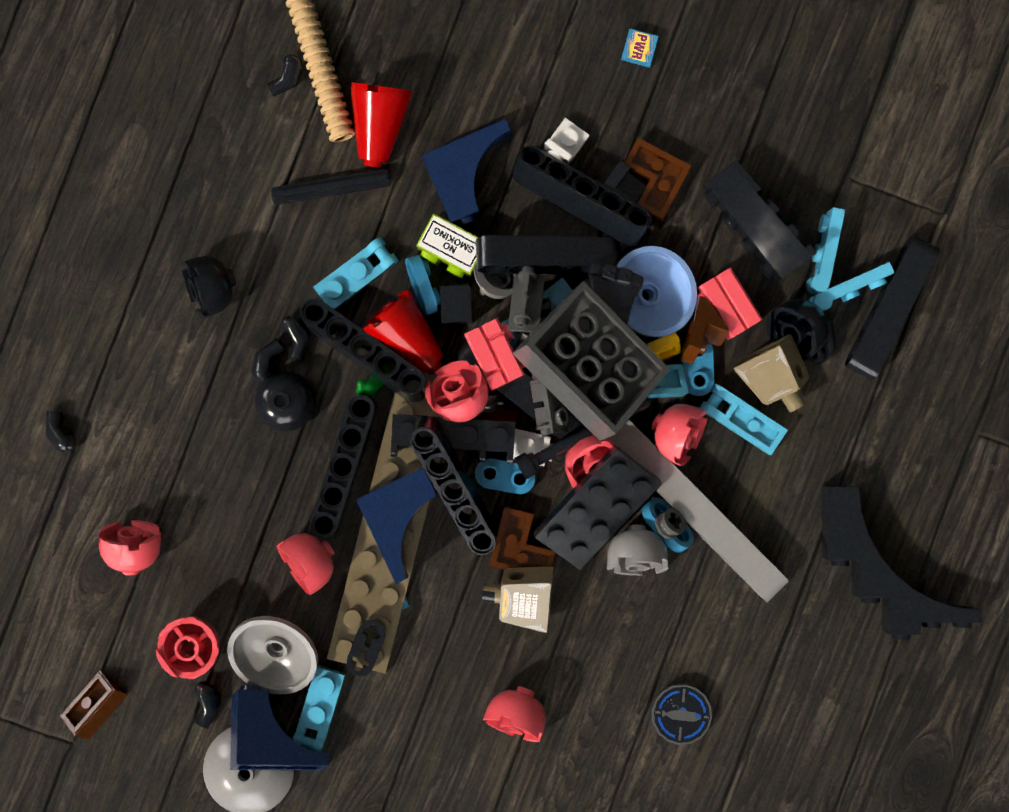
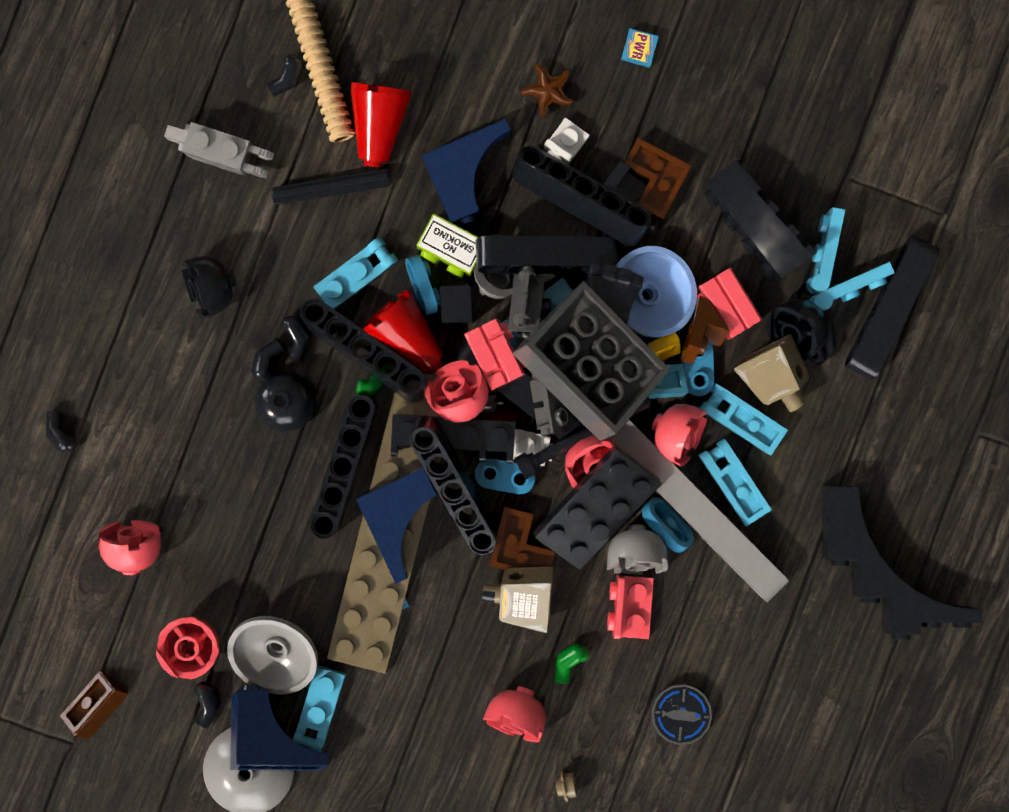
coral cylinder [277,533,335,595] -> none
black beam [347,618,386,677] -> none
dark grey bush [655,508,686,540] -> none
none -> light grey hinge [164,122,274,178]
none -> reddish brown animal [521,64,573,118]
none -> green arm [554,644,589,684]
none -> dark tan plate [555,771,577,802]
none -> coral bracket [607,574,654,639]
none -> medium azure plate [698,439,772,527]

